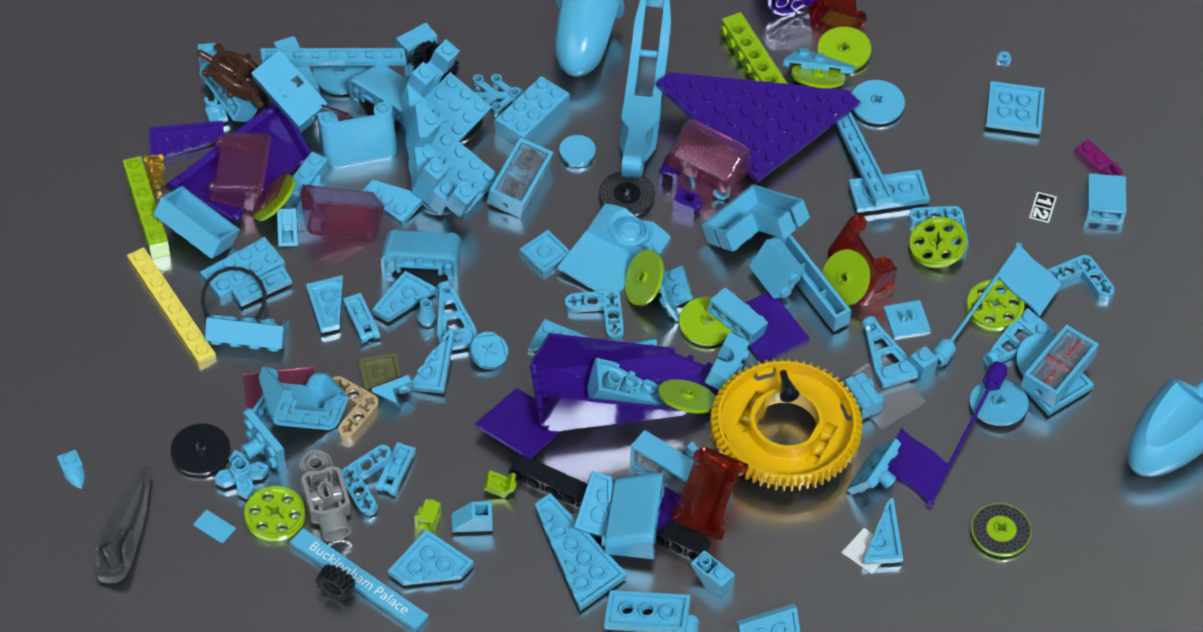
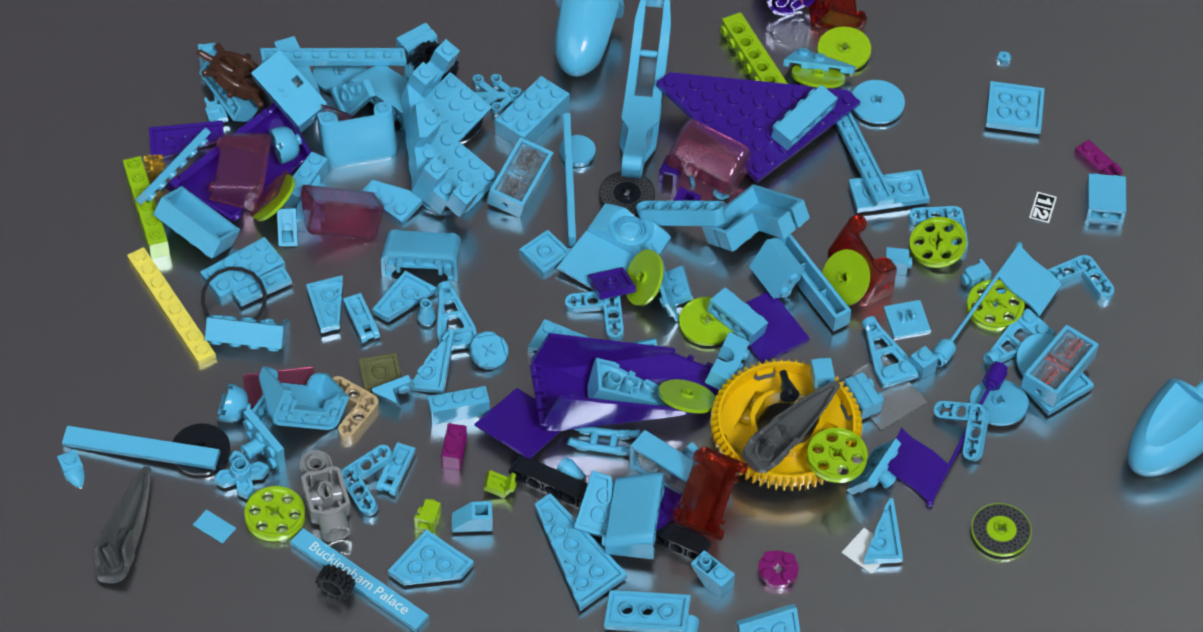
none -> medium azure tile [62,426,220,470]
none -> medium azure plate [135,127,211,205]
none -> medium azure cylinder [217,383,251,423]
none -> medium azure cylinder [269,126,302,164]
none -> medium azure wing [329,79,376,120]
none -> medium azure brick [428,386,490,425]
none -> magenta brick [441,423,467,471]
none -> medium azure cone [557,457,587,481]
none -> medium azure tile [563,113,576,248]
none -> medium azure piece [567,427,641,456]
none -> dark purple tile [587,267,636,300]
none -> medium azure beam [636,201,726,226]
none -> dark grey piece [742,380,840,473]
none -> magenta plate [758,550,799,590]
none -> medium azure brick [771,85,838,151]
none -> lime wedge [807,428,868,483]
none -> medium azure brick [810,358,835,390]
none -> medium azure brick [884,247,912,276]
none -> medium azure beam [934,401,989,462]
none -> medium azure brick [960,259,992,291]

